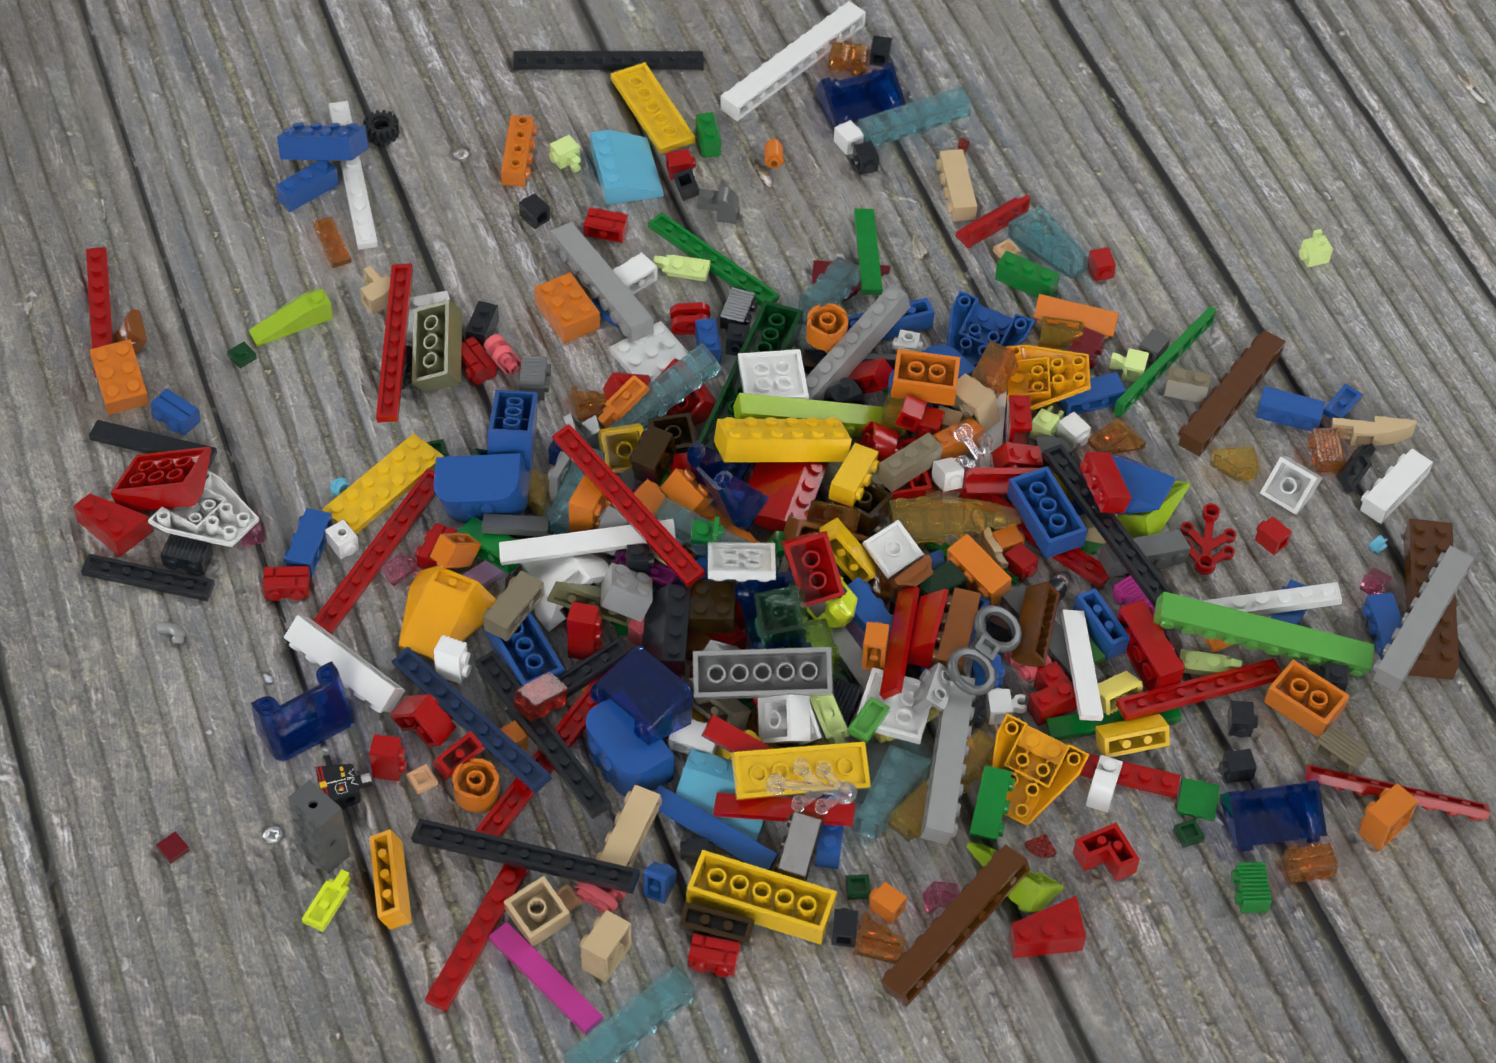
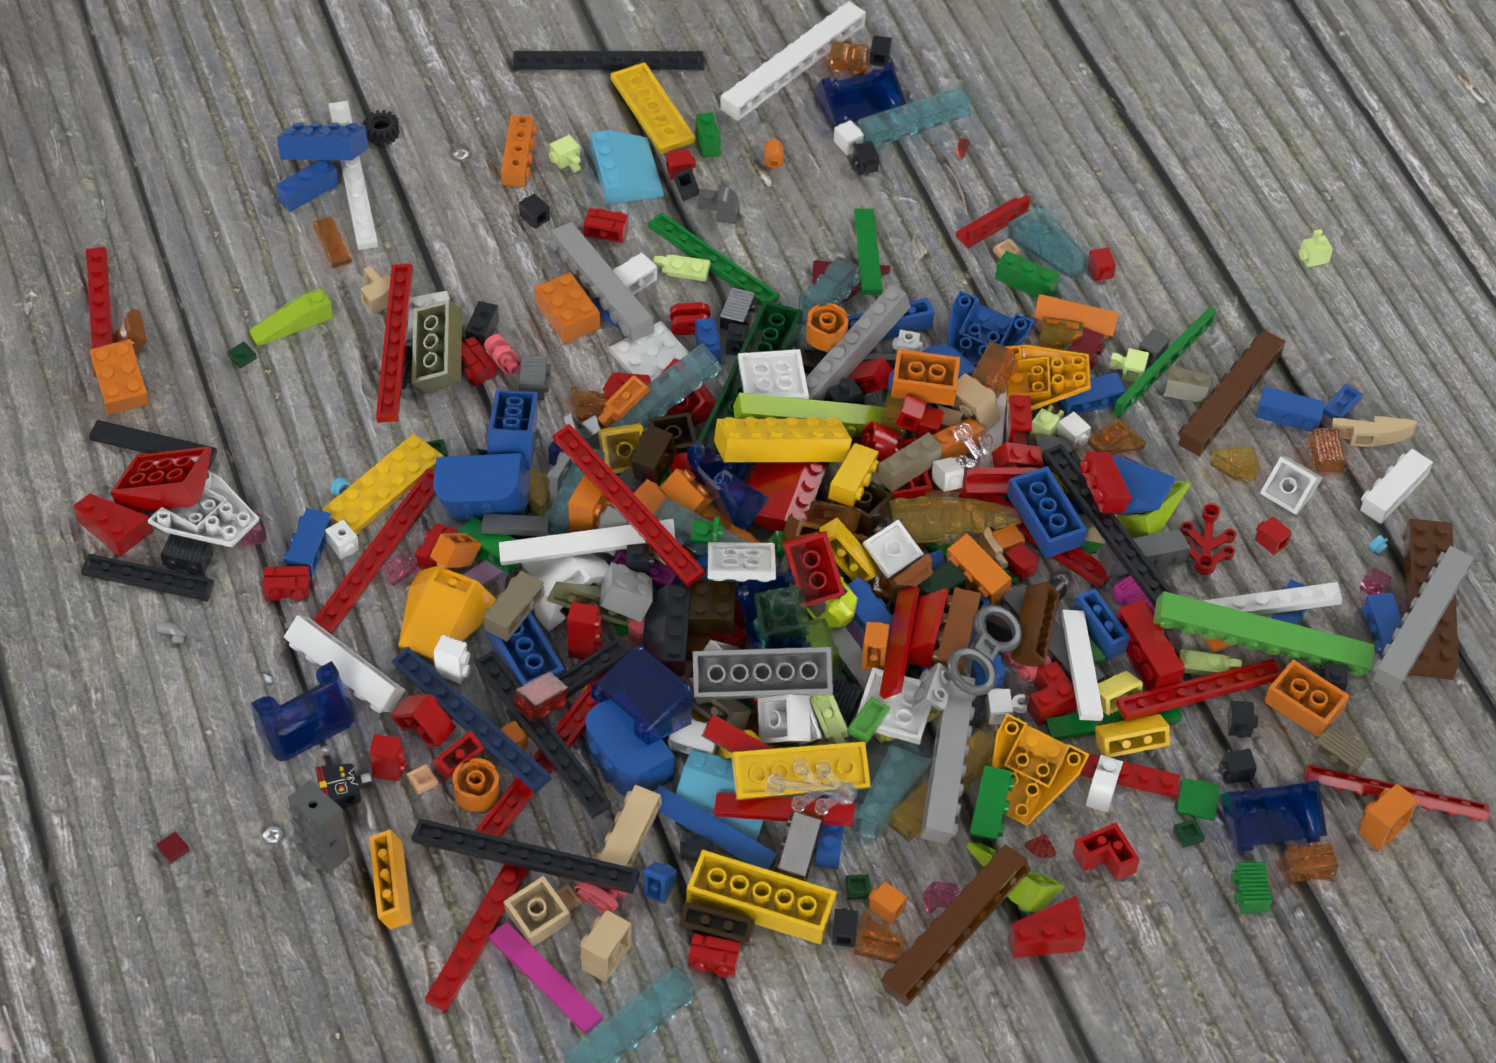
blue brick [150,388,201,436] -> none
neon yellow hinge [302,869,351,932] -> none
tan brick [936,149,977,222] -> none
black hinge [1336,443,1376,492] -> none

